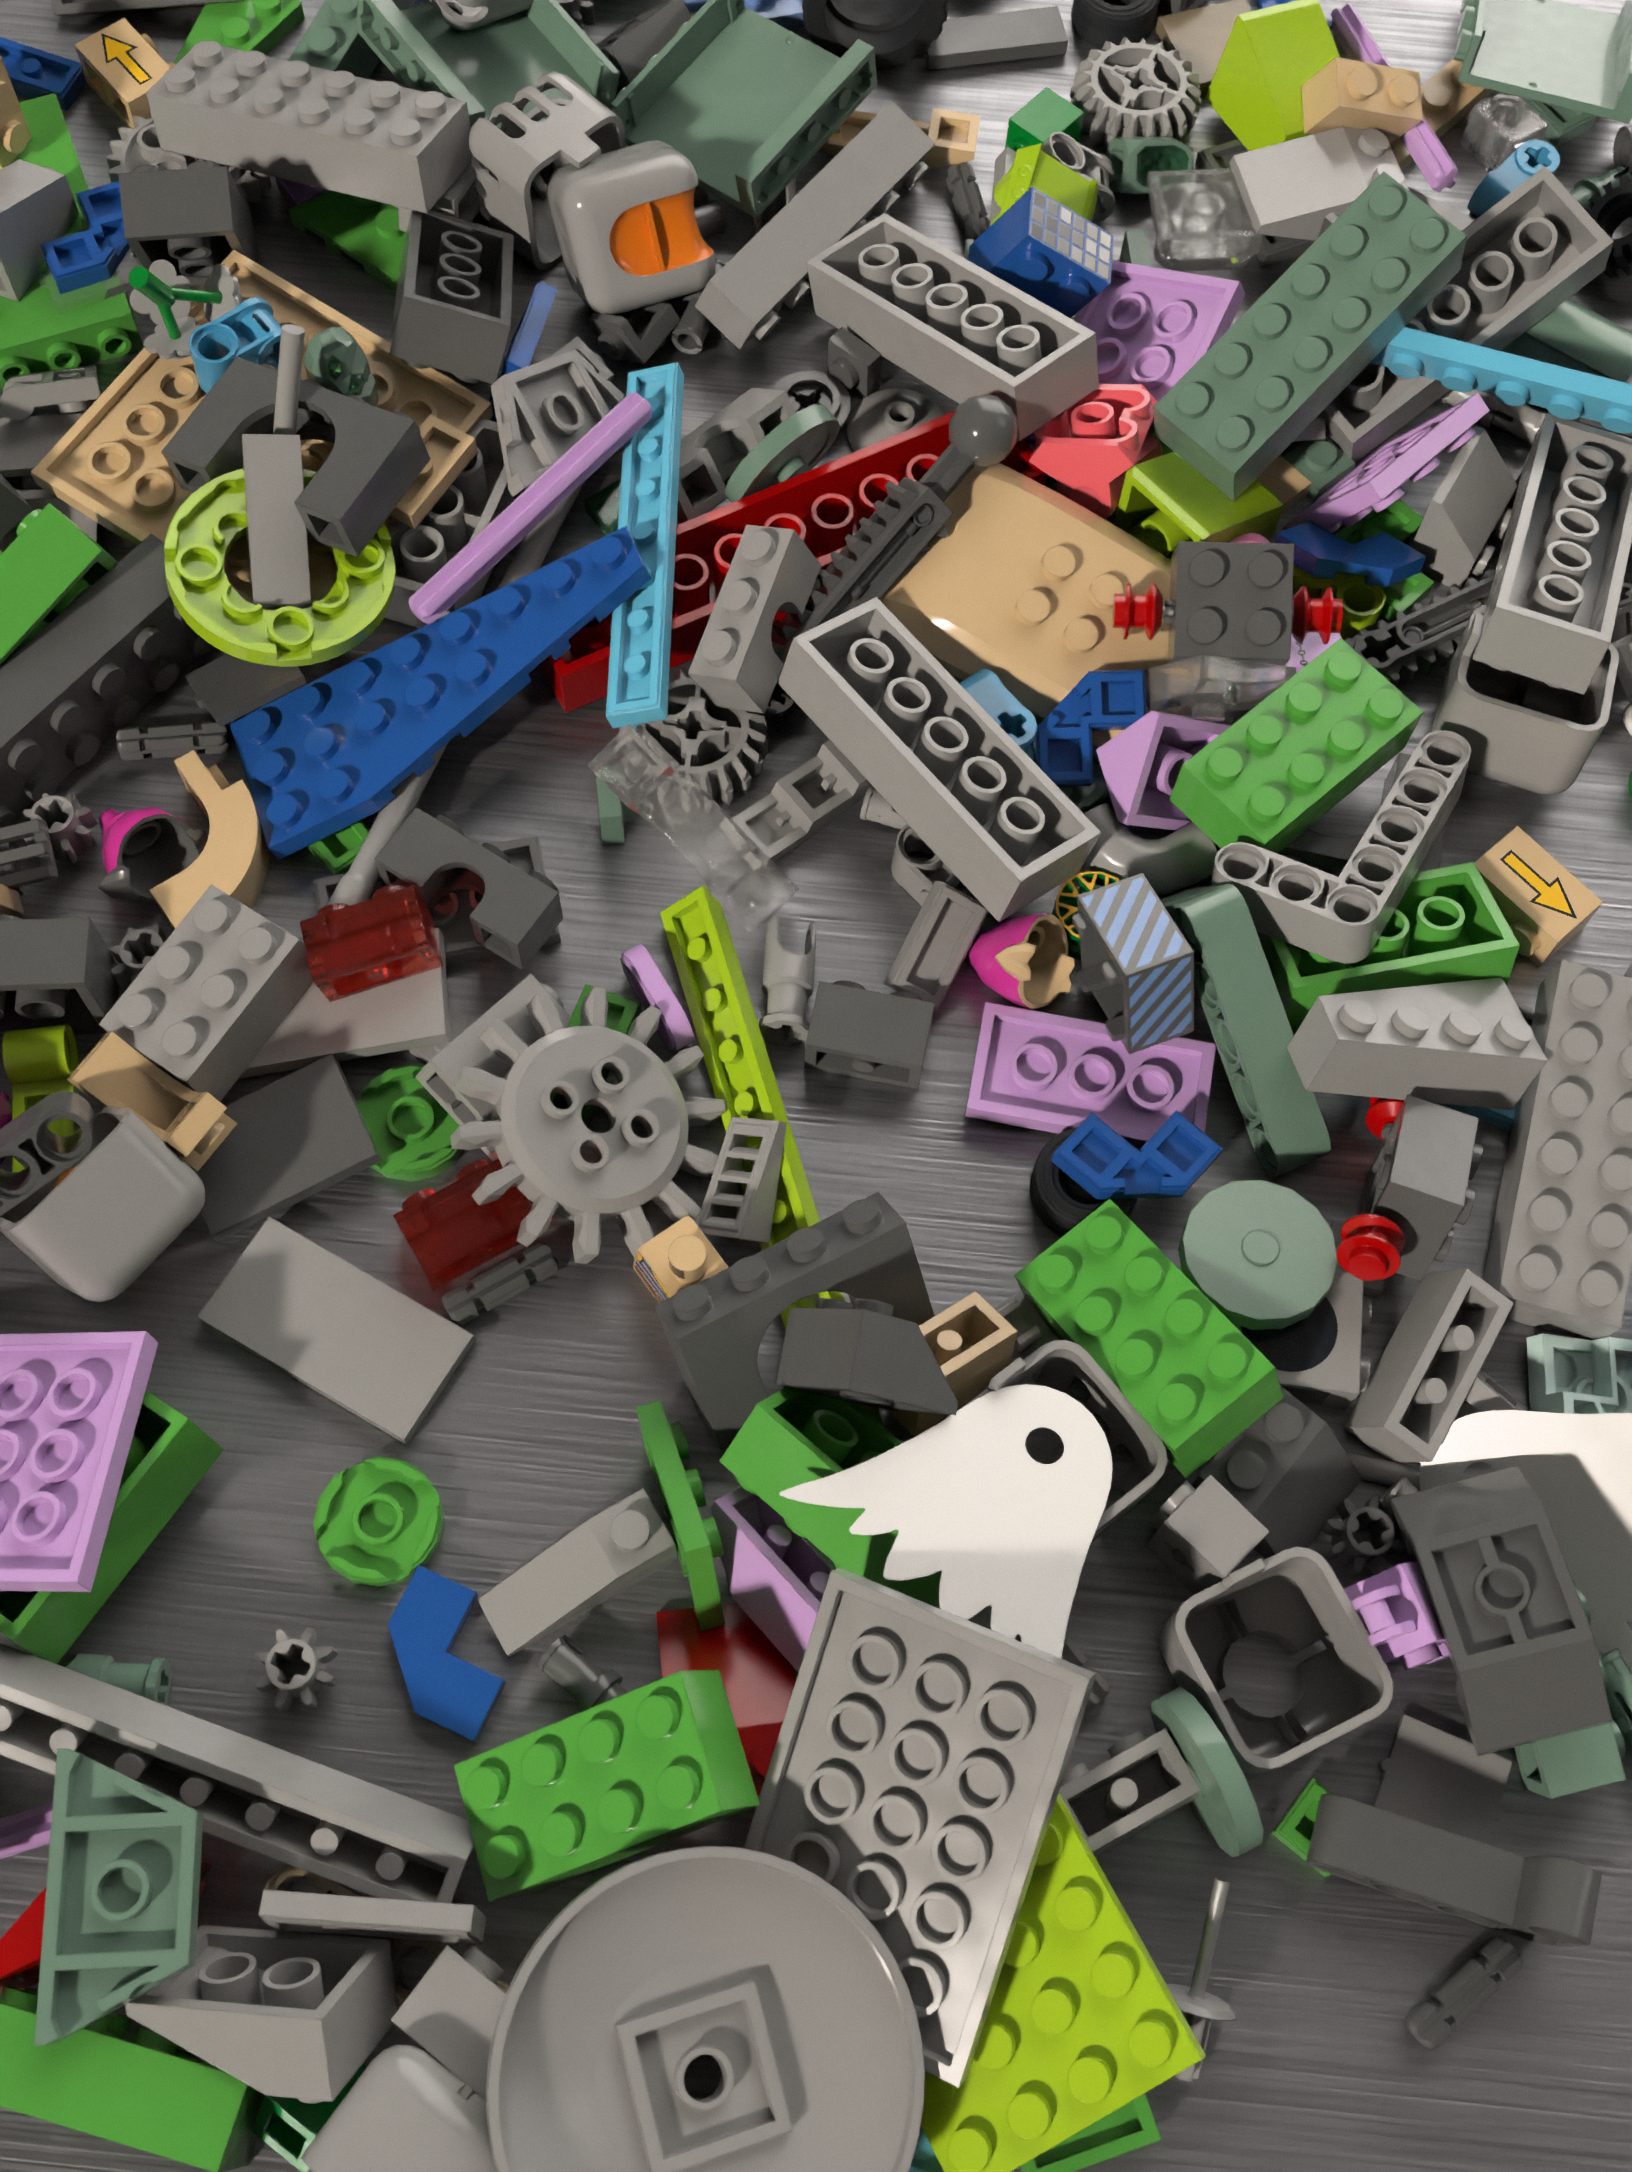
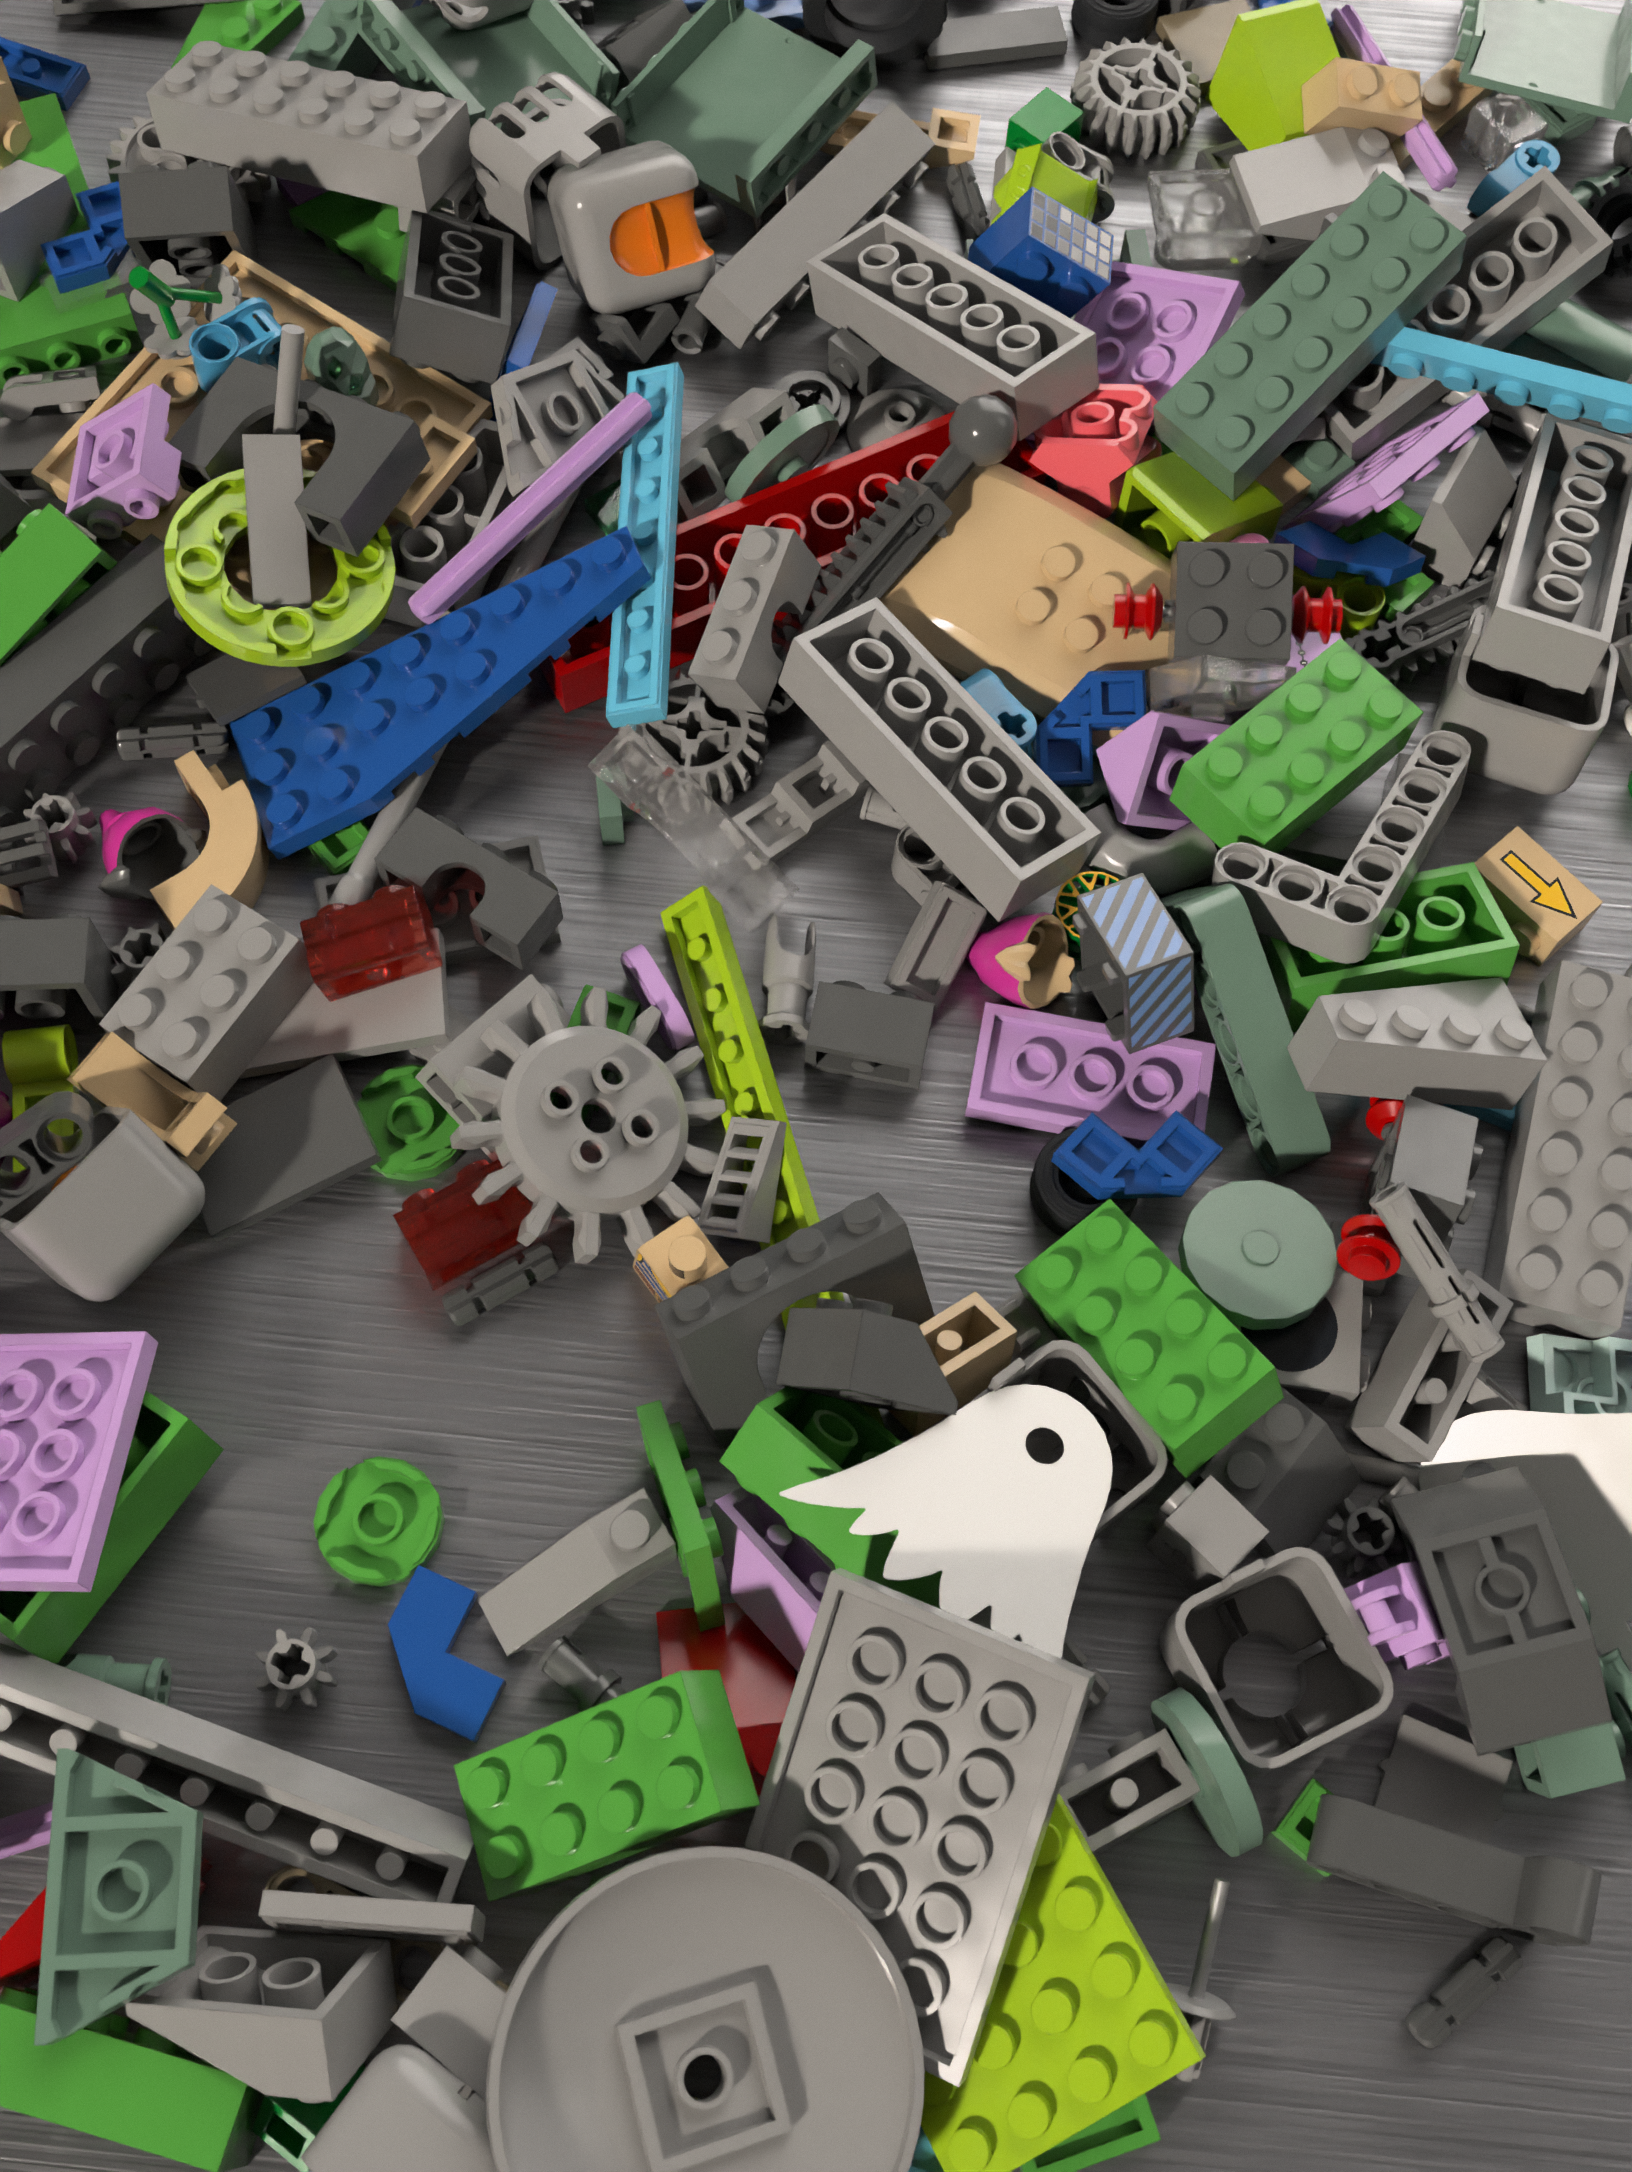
tan brick [74,18,175,129] -> none
light grey tile [197,1217,476,1445] -> none
sand green rock [1106,136,1194,193] -> none
none -> lavender plate [65,383,182,539]
none -> light grey pin [1369,1181,1505,1363]

